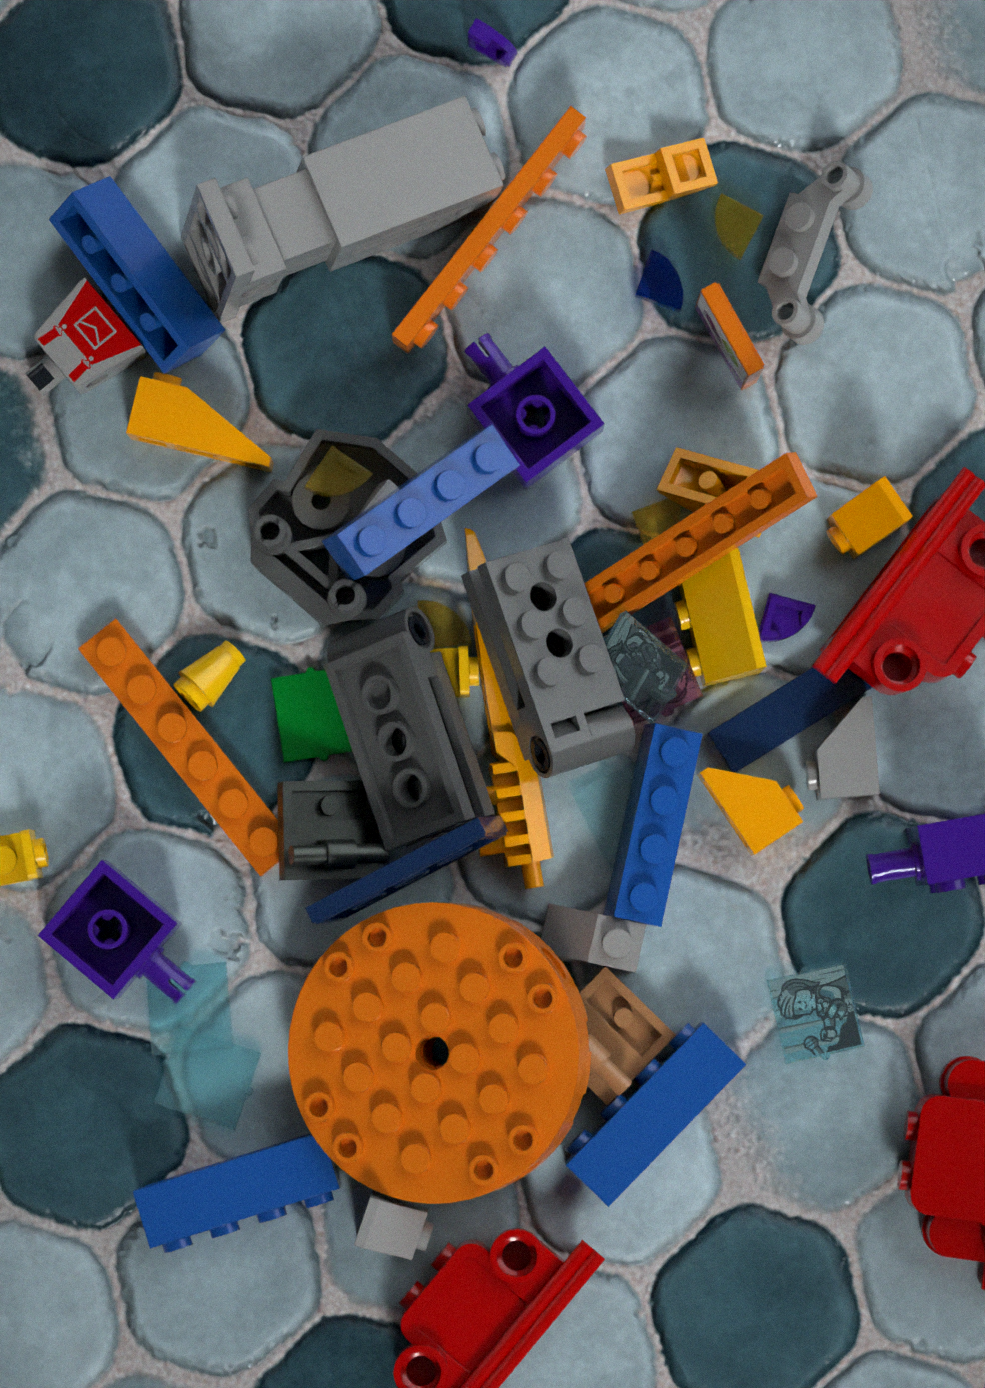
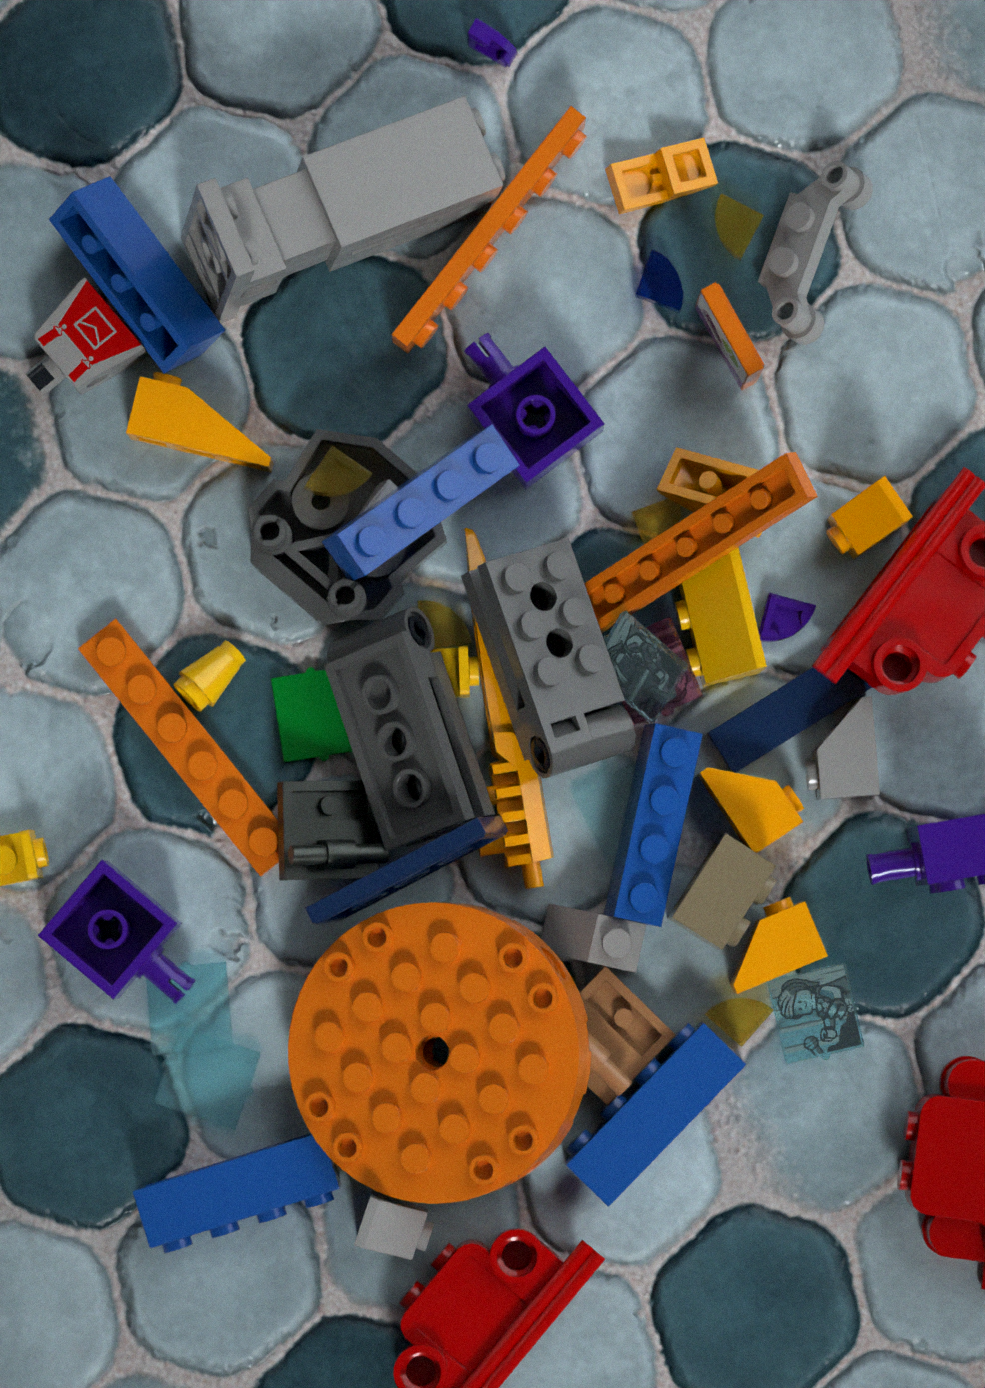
none -> dark tan brick [667,833,777,950]
none -> clear yellow tile [704,998,773,1047]
none -> light orange slope [730,896,828,994]

